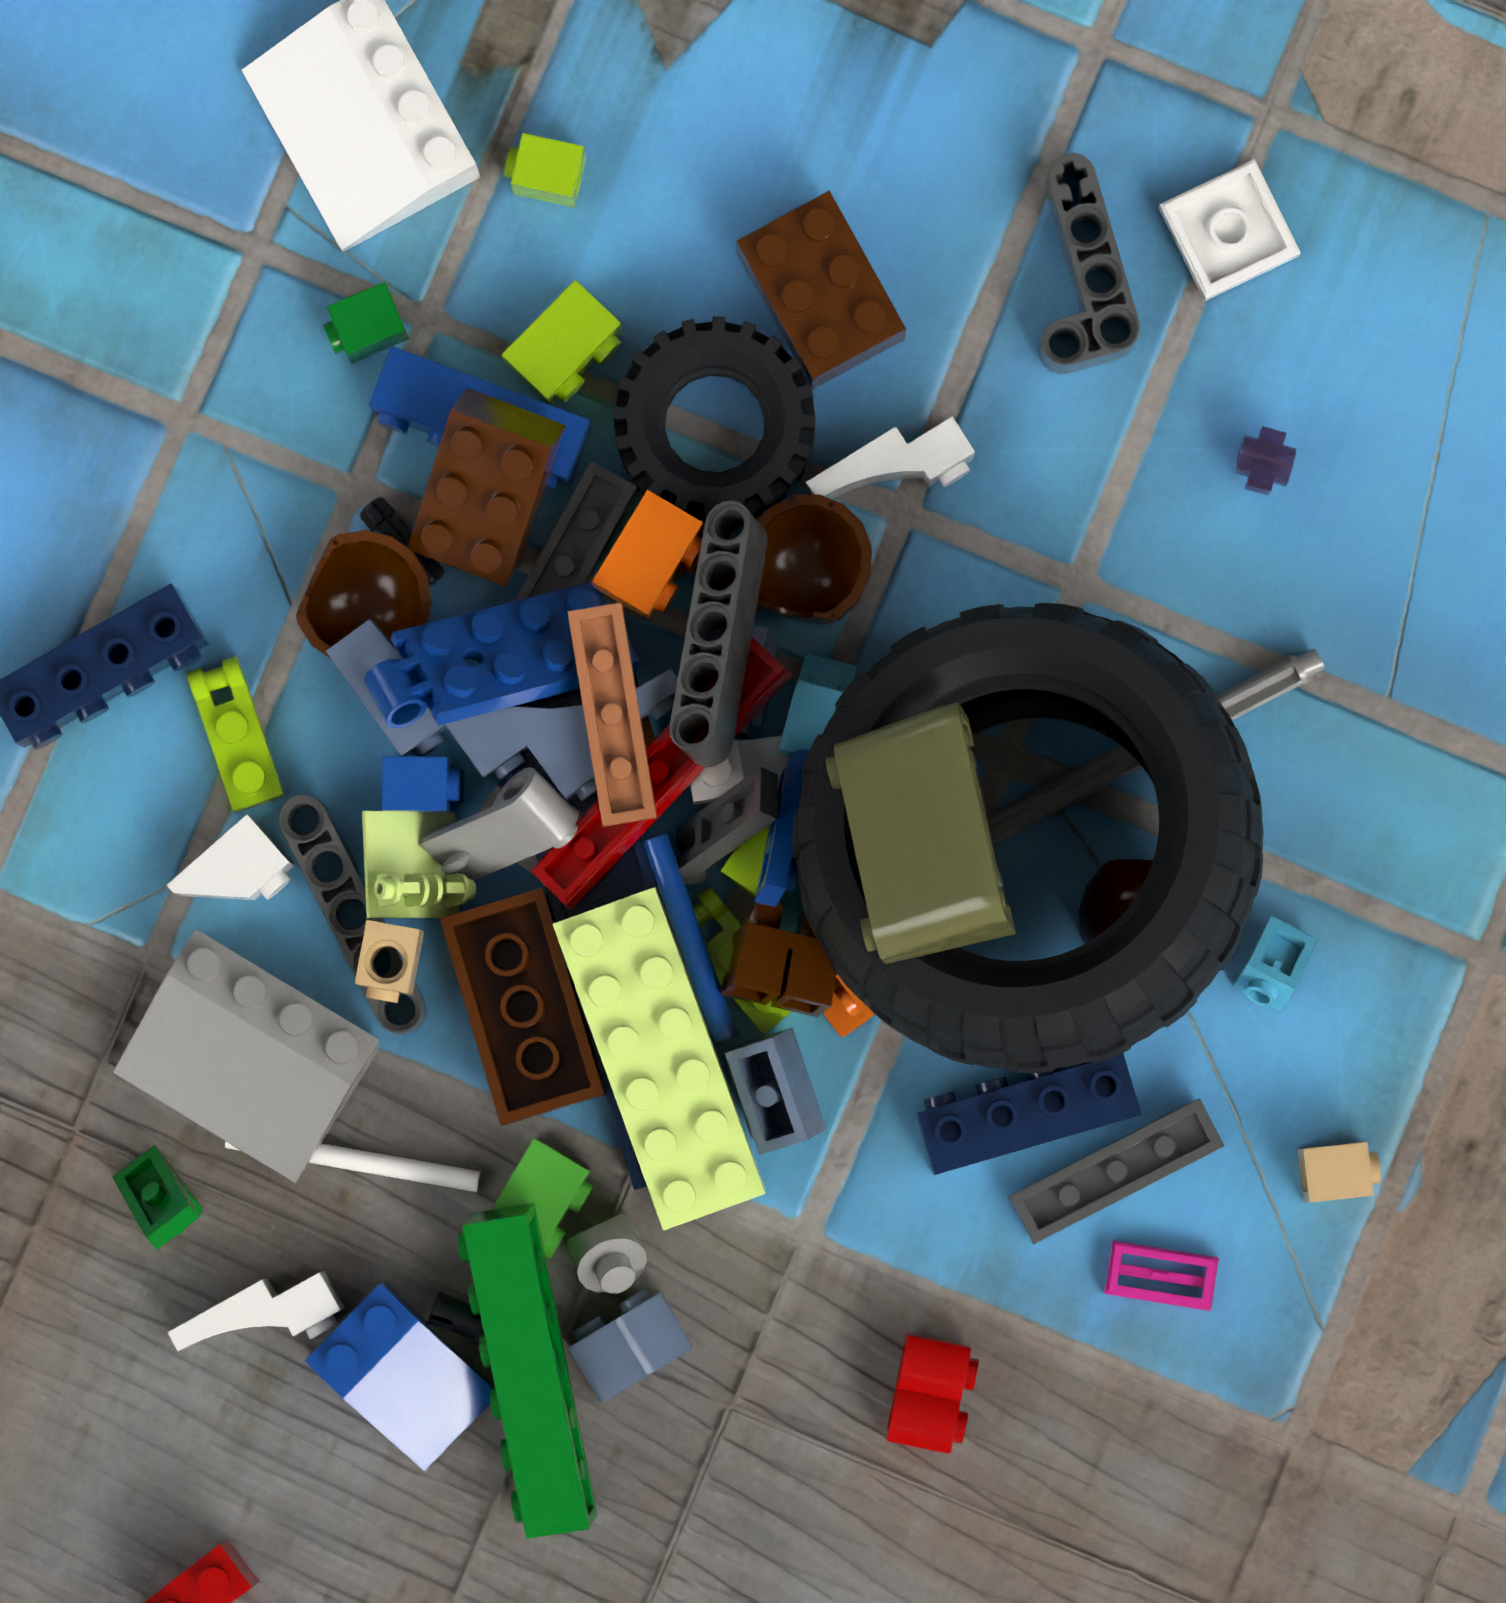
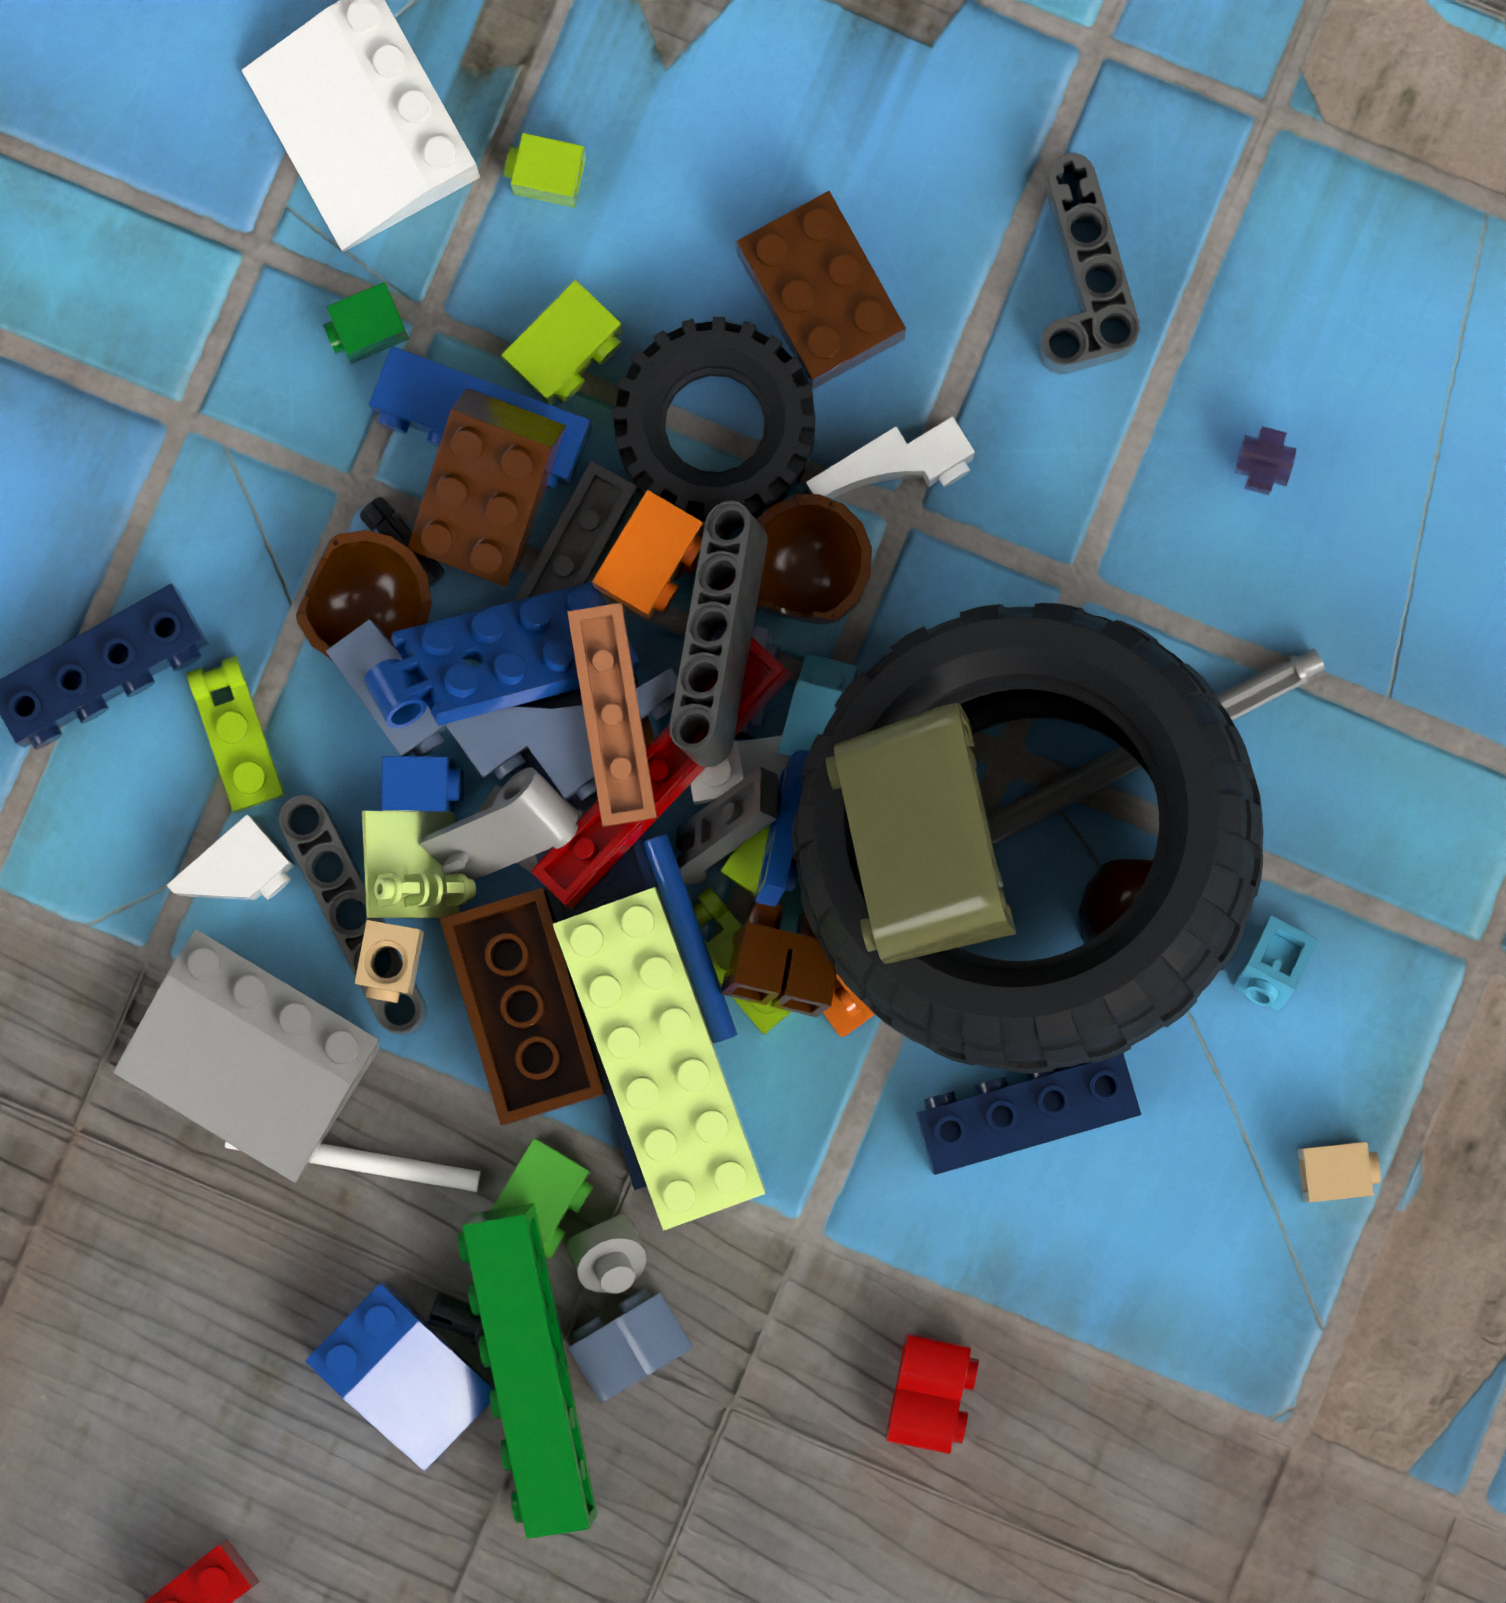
green slope [112,1145,203,1250] -> none
white slope [167,1271,345,1351] -> none
sand blue brick [725,1028,827,1155] -> none
dark grey plate [1009,1098,1224,1244] -> none
dark pink tile [1104,1240,1219,1311] -> none
white plate [1158,159,1301,302] -> none

